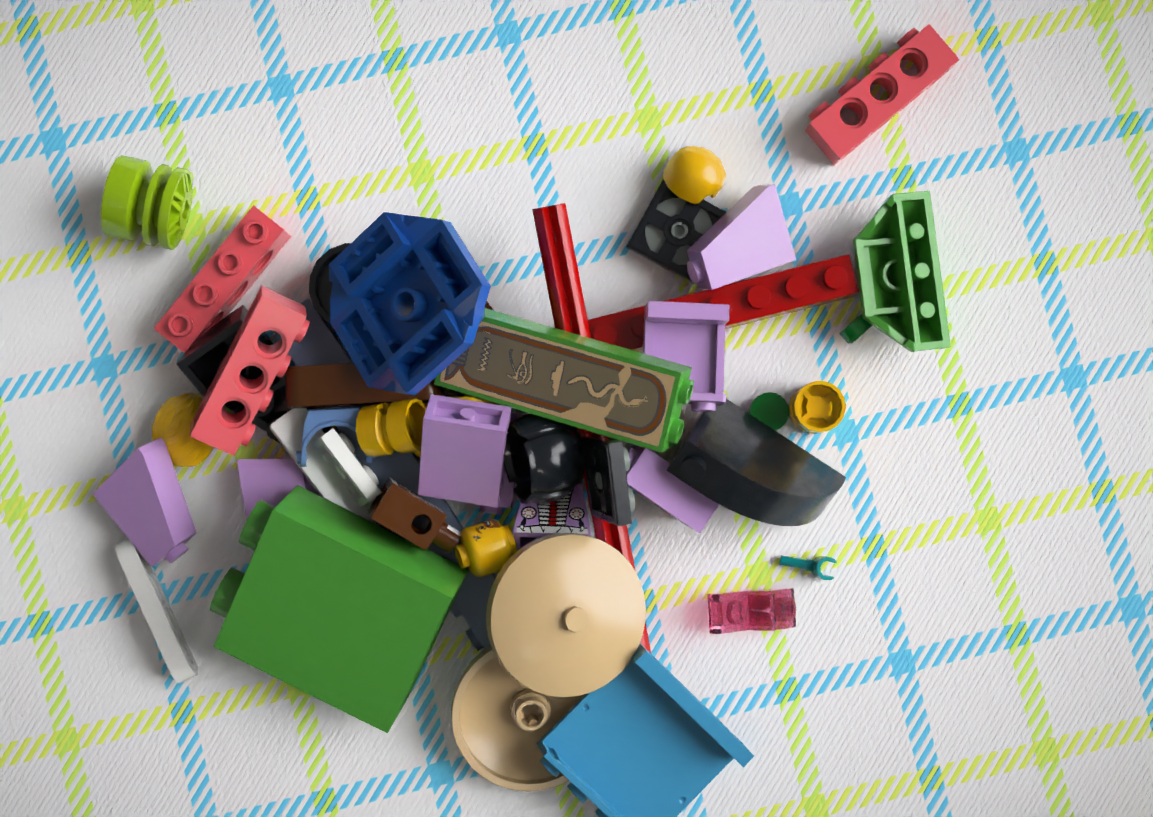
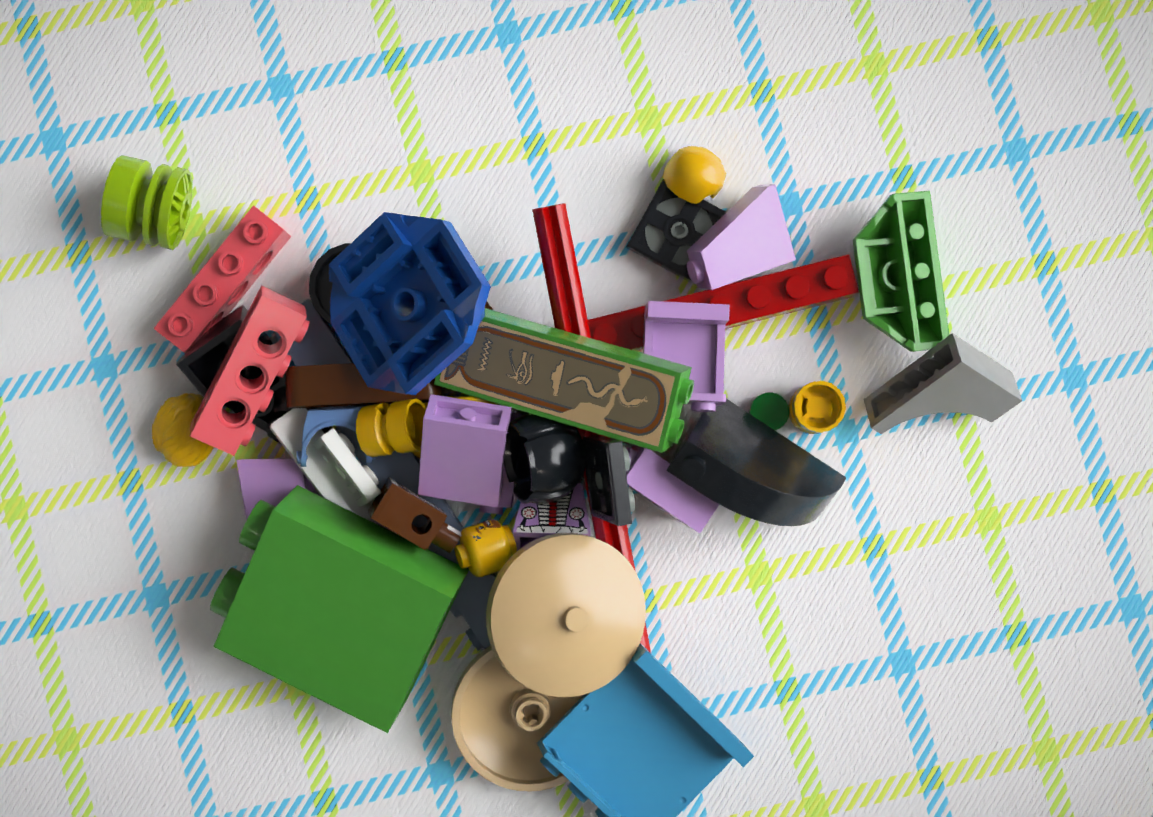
lavender slope [92,438,197,567] -> none
white beam [115,539,198,683] -> none
clear pink slope [707,588,796,634] -> none
teal hand [780,555,837,580] -> none
coral brick [805,24,960,166] -> none
green tile [839,313,872,344] -> none
none -> light grey arch [863,333,1022,434]

